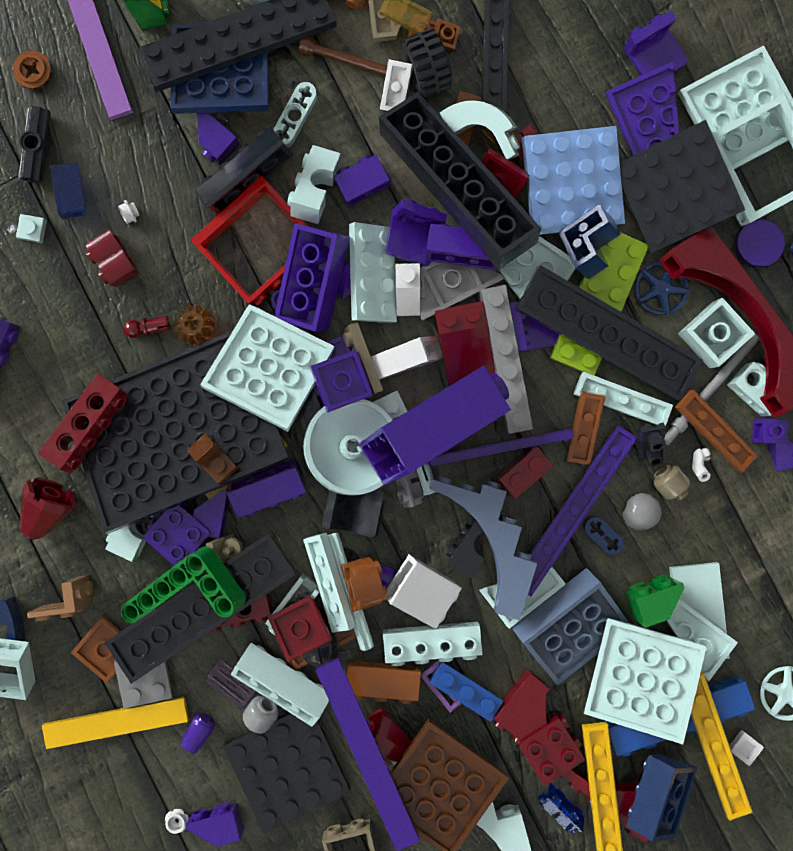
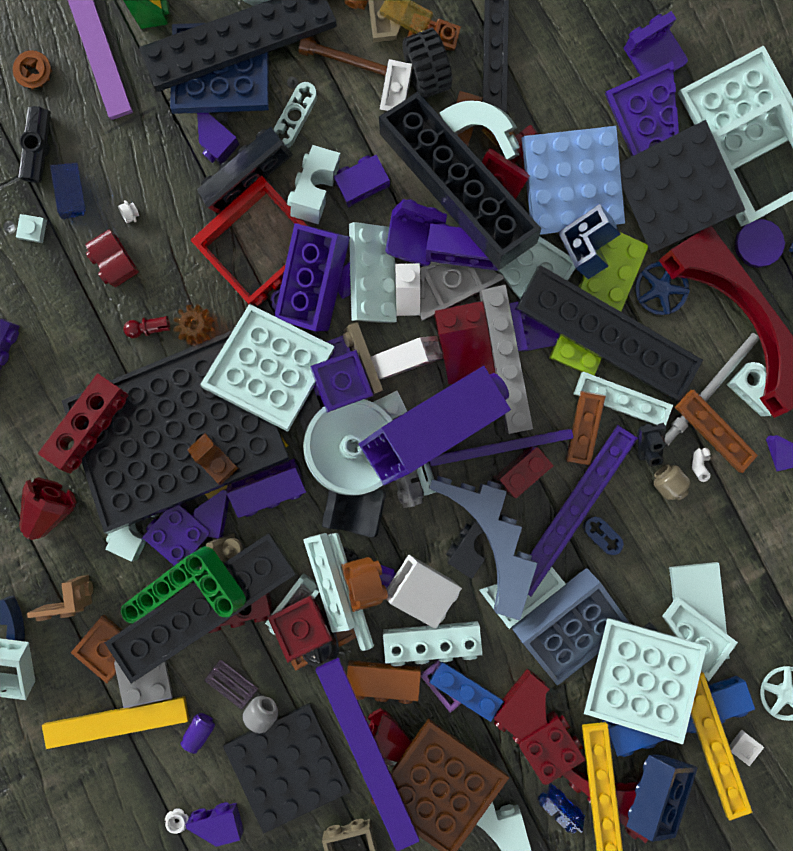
light aqua brick [231,643,329,727] -> none
light grey hair [623,493,662,531] -> none
green slope [624,575,684,628] -> none
light aqua brick [678,298,755,369] -> none
dark purple bracket [752,418,788,444] -> none

